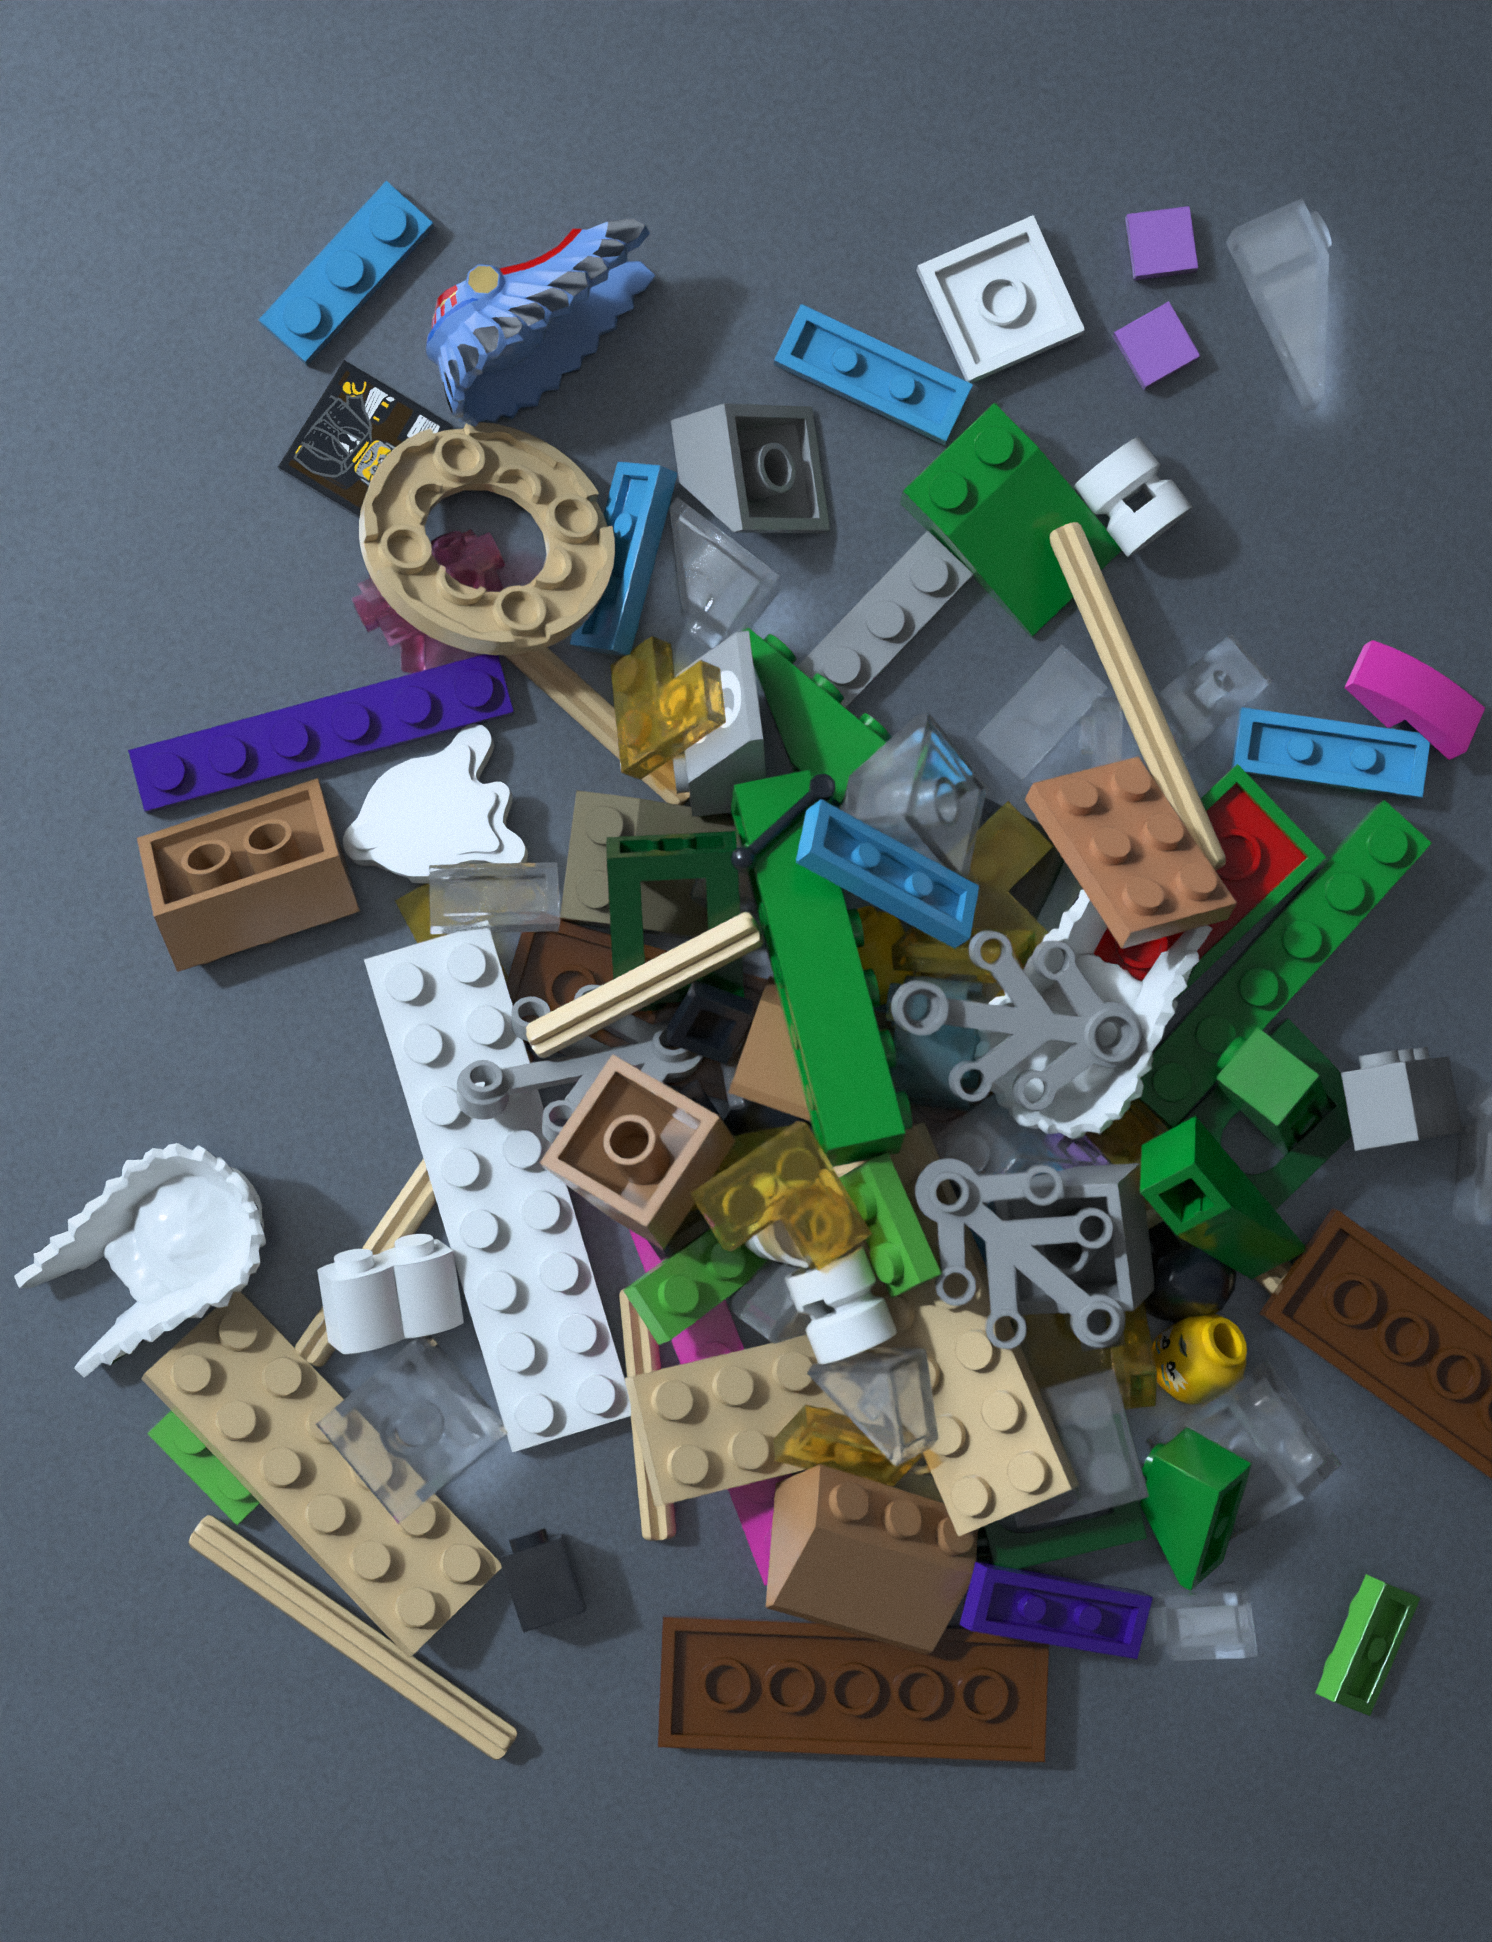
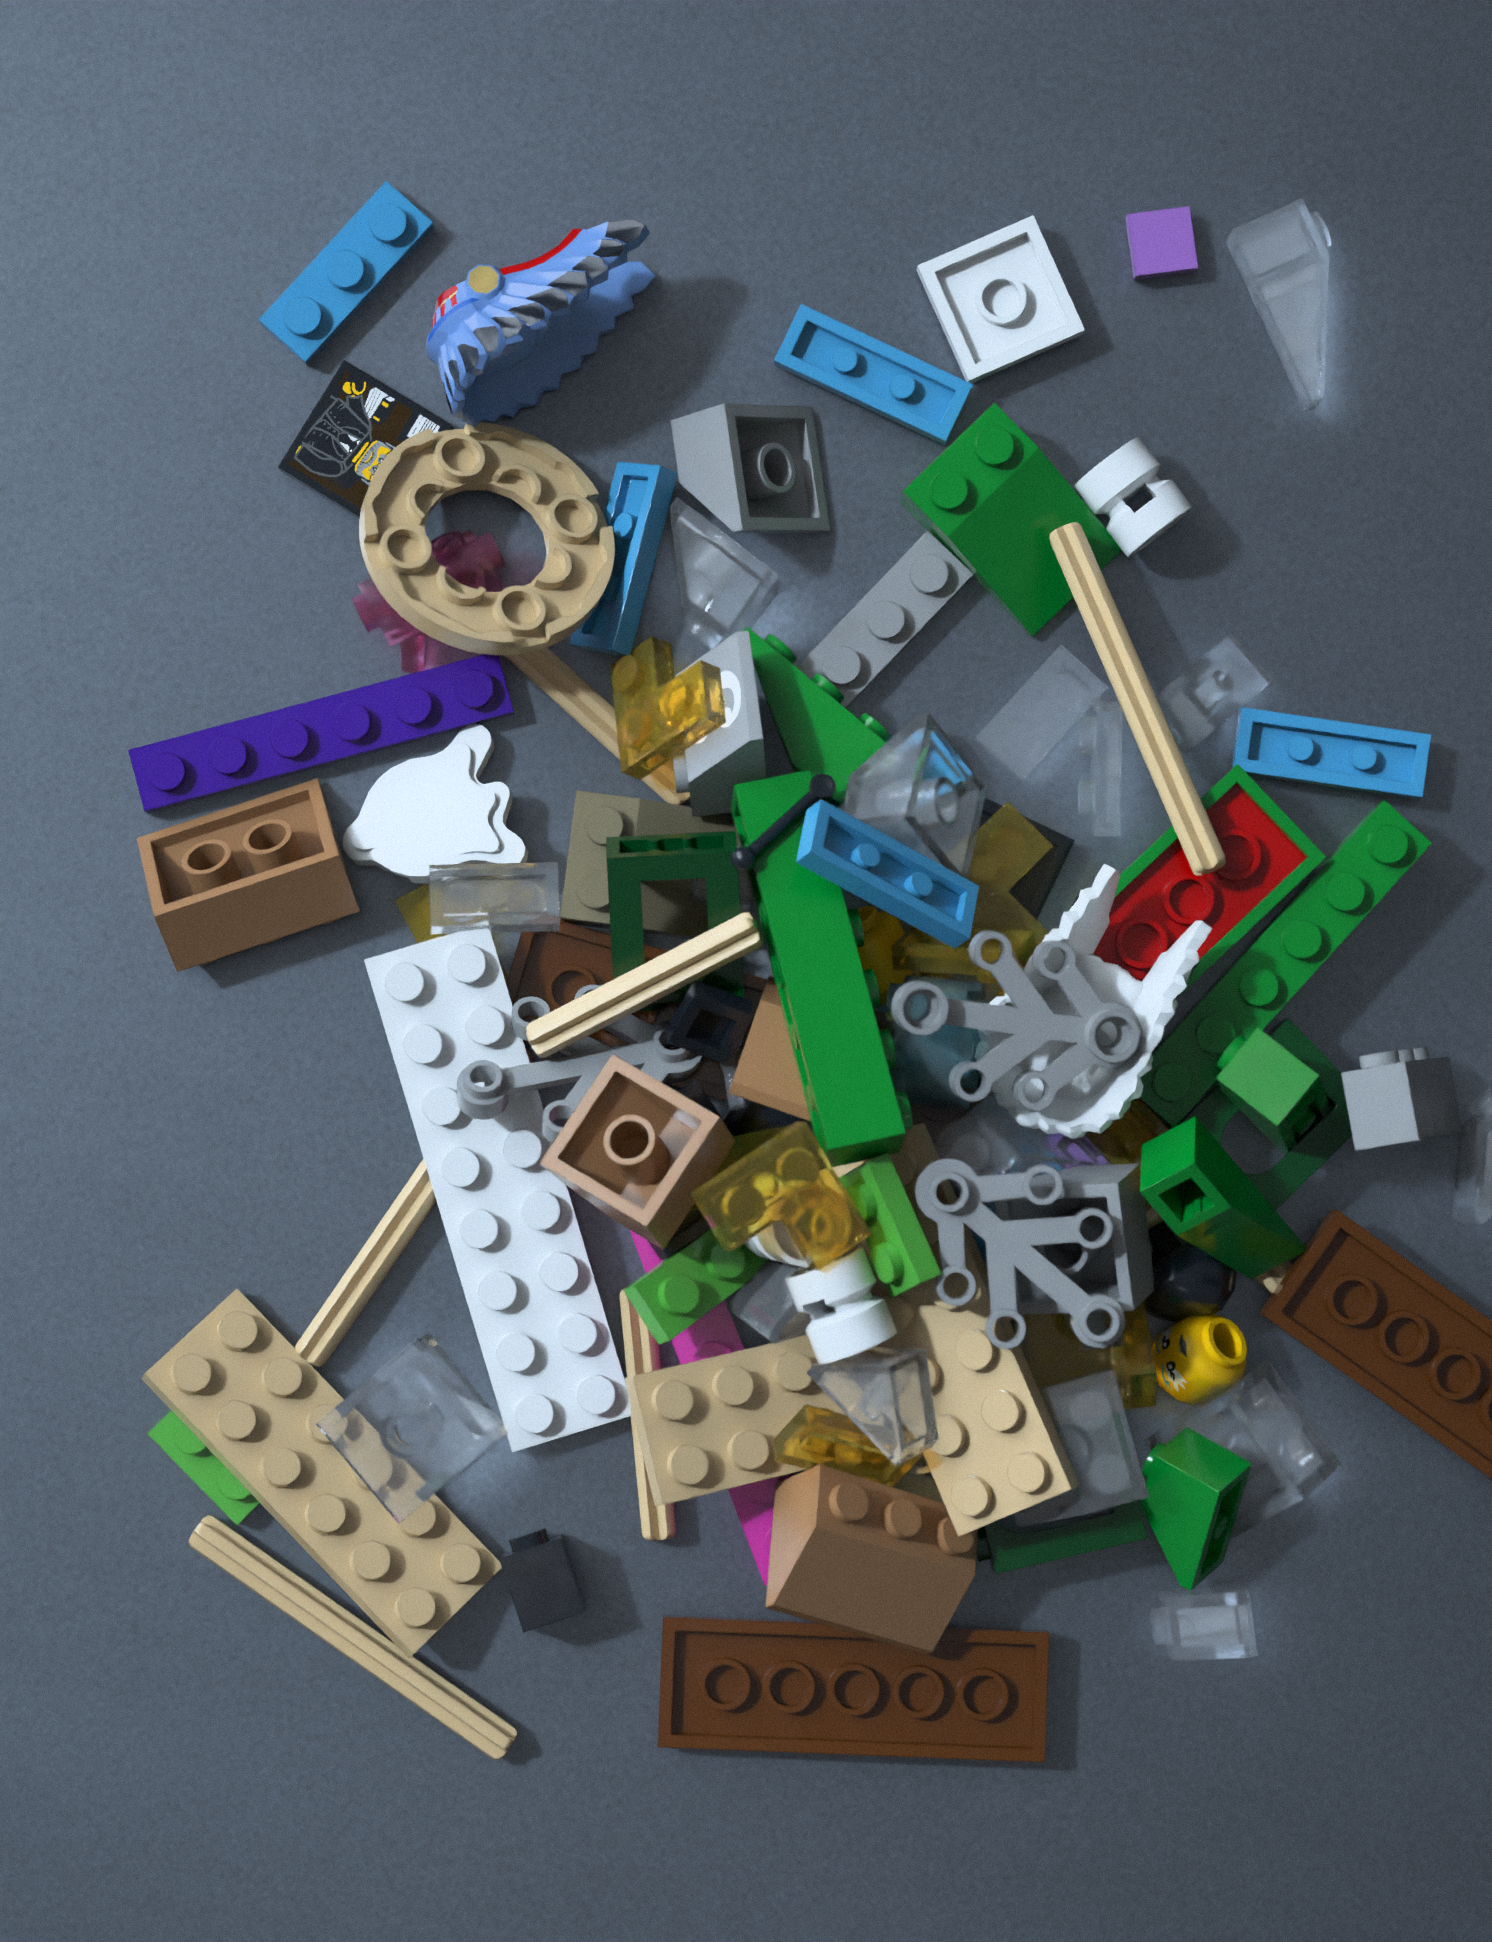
white piece [14,1143,266,1378] -> none
white brick [317,1234,464,1354] -> none
dark purple plate [960,1562,1153,1659] -> none
nougat plate [1025,756,1237,948] -> none
medium lavender tile [1112,301,1200,391] -> none
bright green plate [1315,1574,1421,1716] -> none
dark pink slope [1344,640,1485,760] -> none

